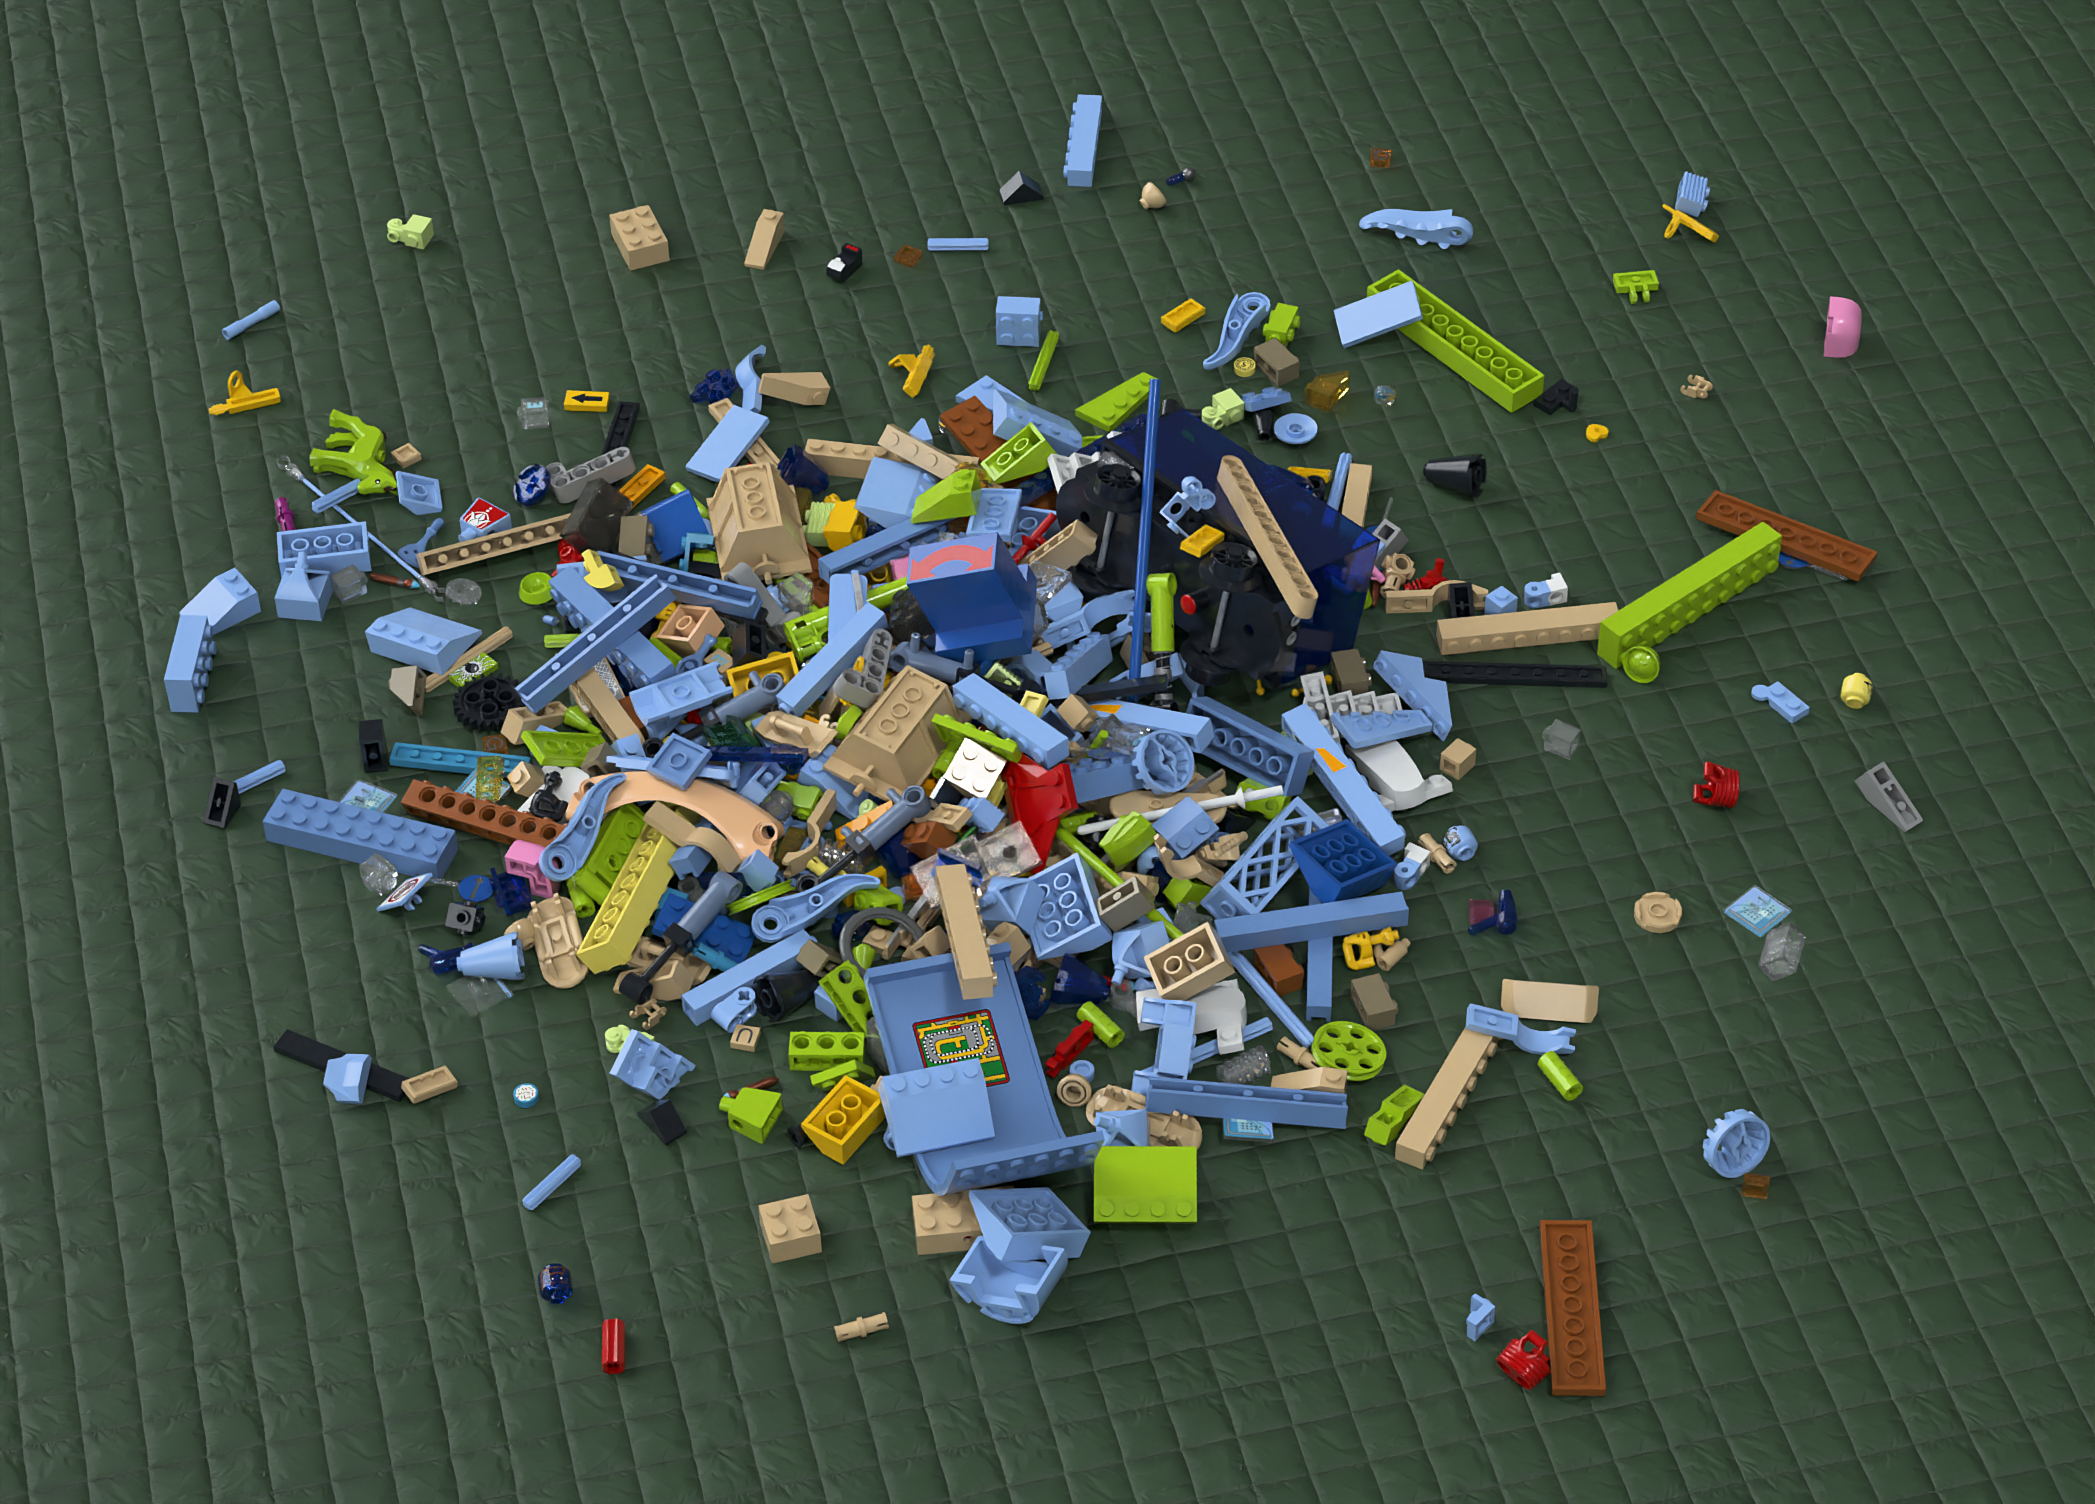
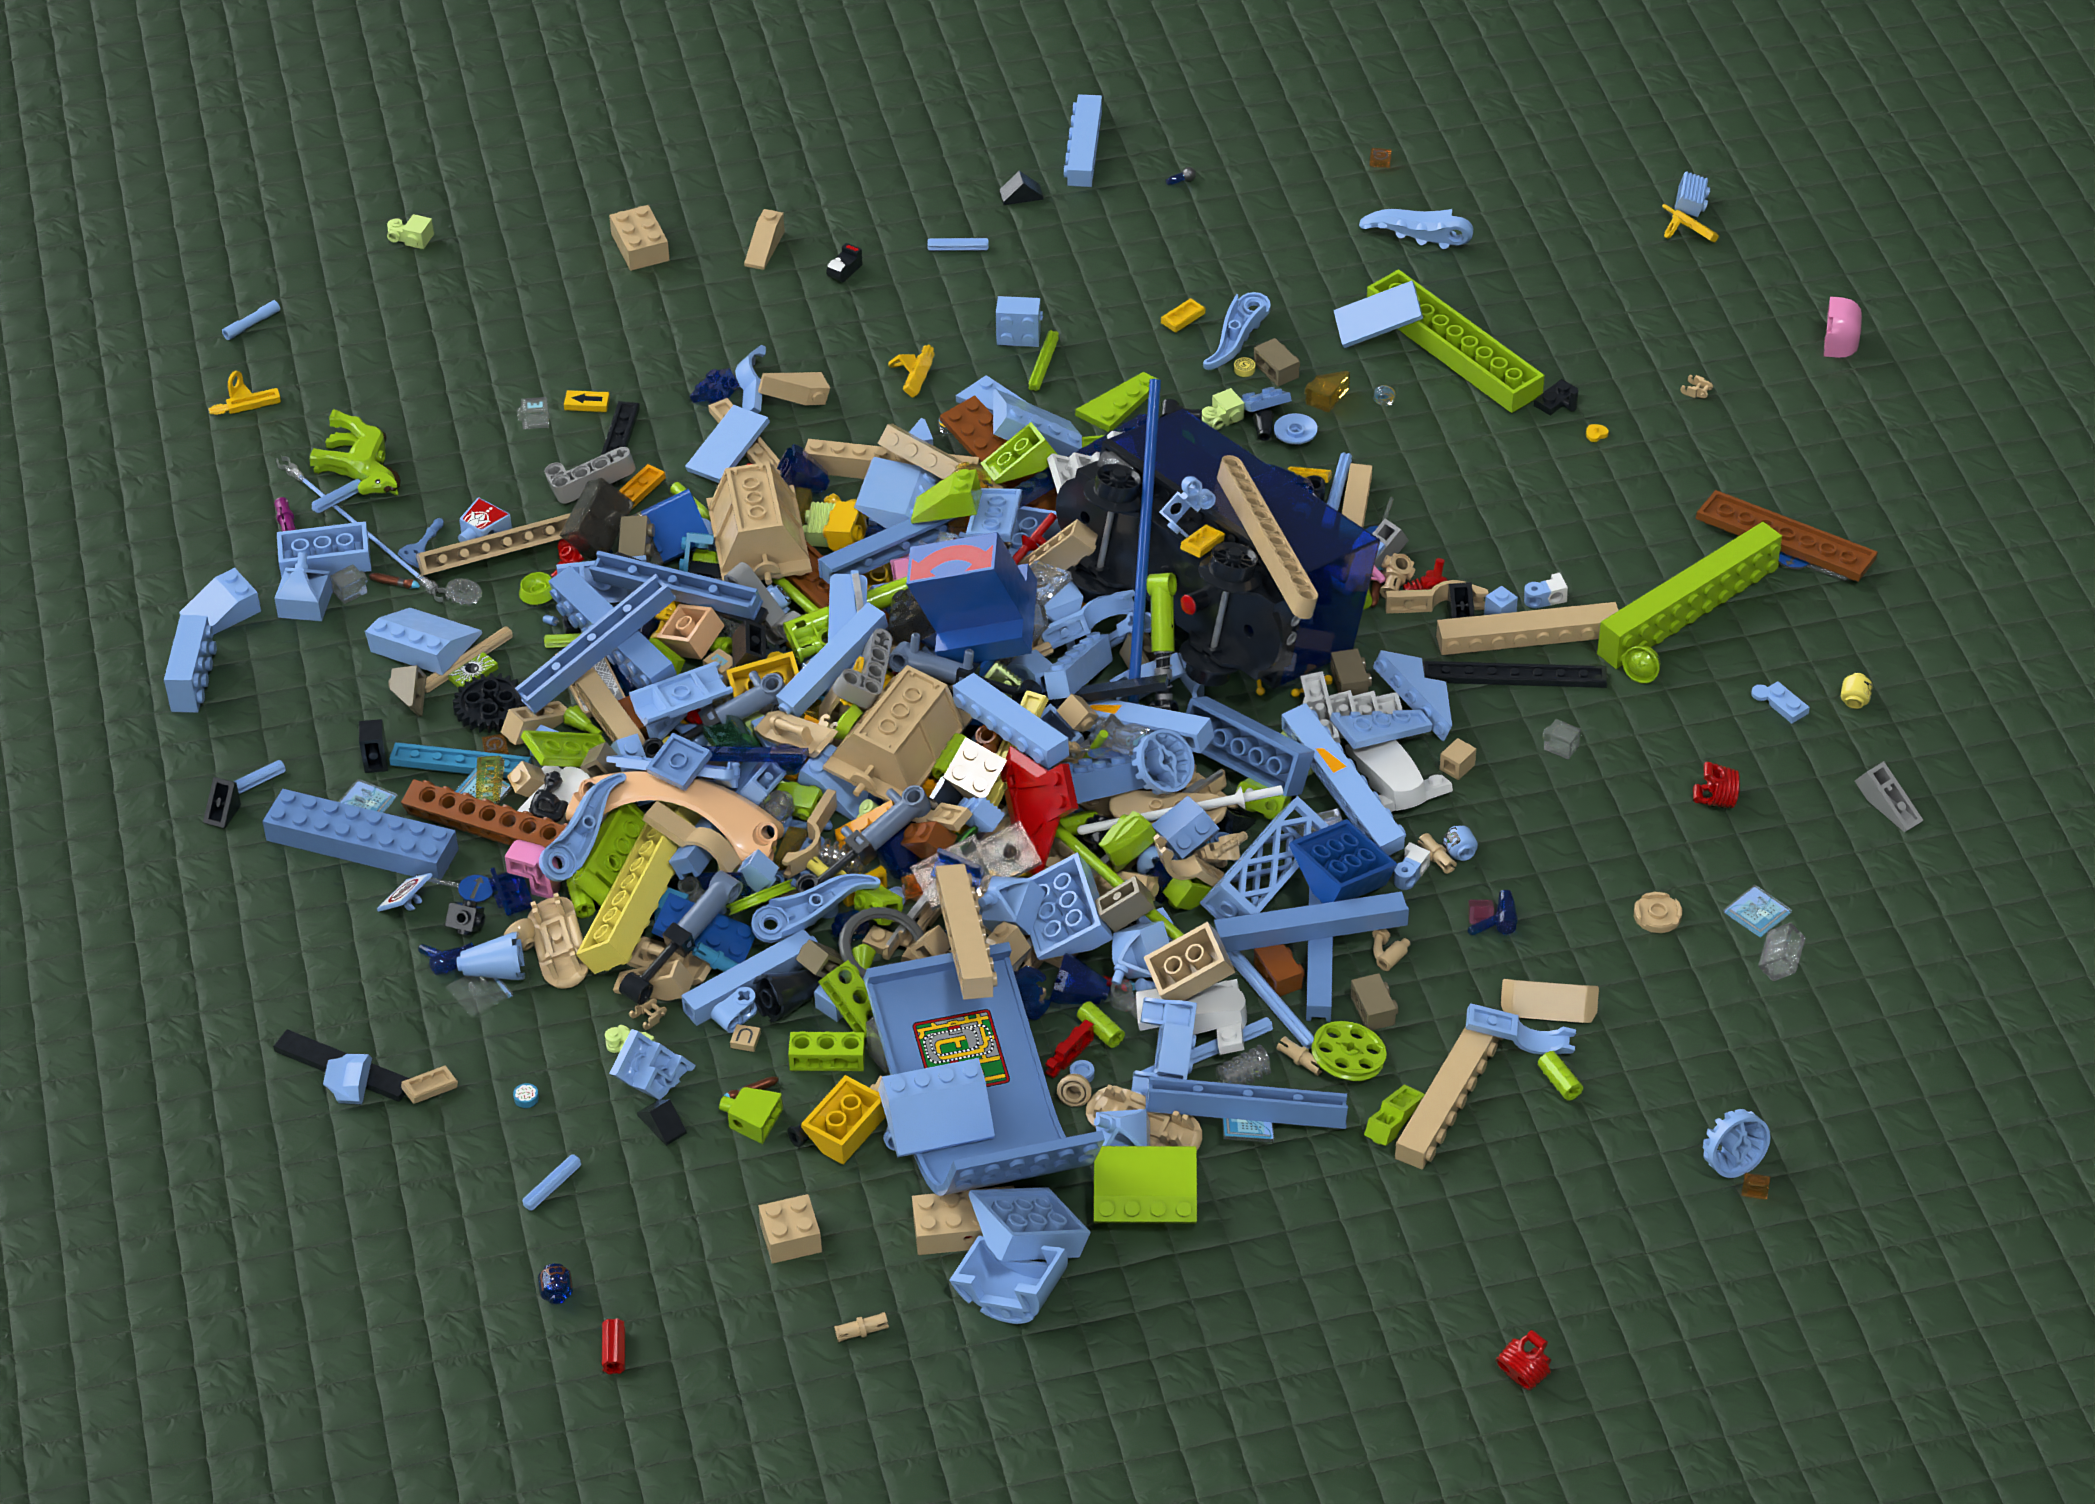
clear brick [359,853,399,896] -> none
tan tile [391,443,422,469] -> none
light blue slope [396,471,443,515] -> none
clear blue tile [513,464,551,506] -> none
light yellow brick [581,549,624,592] -> none
medium blue piece [675,634,717,675] -> none
clear slope [778,572,814,616] -> none
lime wing [810,1060,875,1091] -> none
clear orange tile [894,244,922,268] -> none
lime wing [931,713,1022,763] -> none
tan brick [1139,182,1167,210] -> none
clear piece [1173,901,1212,934] -> none
lime brick [1263,303,1301,347] -> none
tan slope [1271,1067,1348,1094] -> none
yellow piece [1342,926,1399,970] -> none
black cone [1423,453,1487,497] -> none
light blue bracket [1466,1294,1495,1341] -> none
dark orange plate [1539,1220,1606,1396] -> none
lime hinge [1613,270,1659,304] -> none

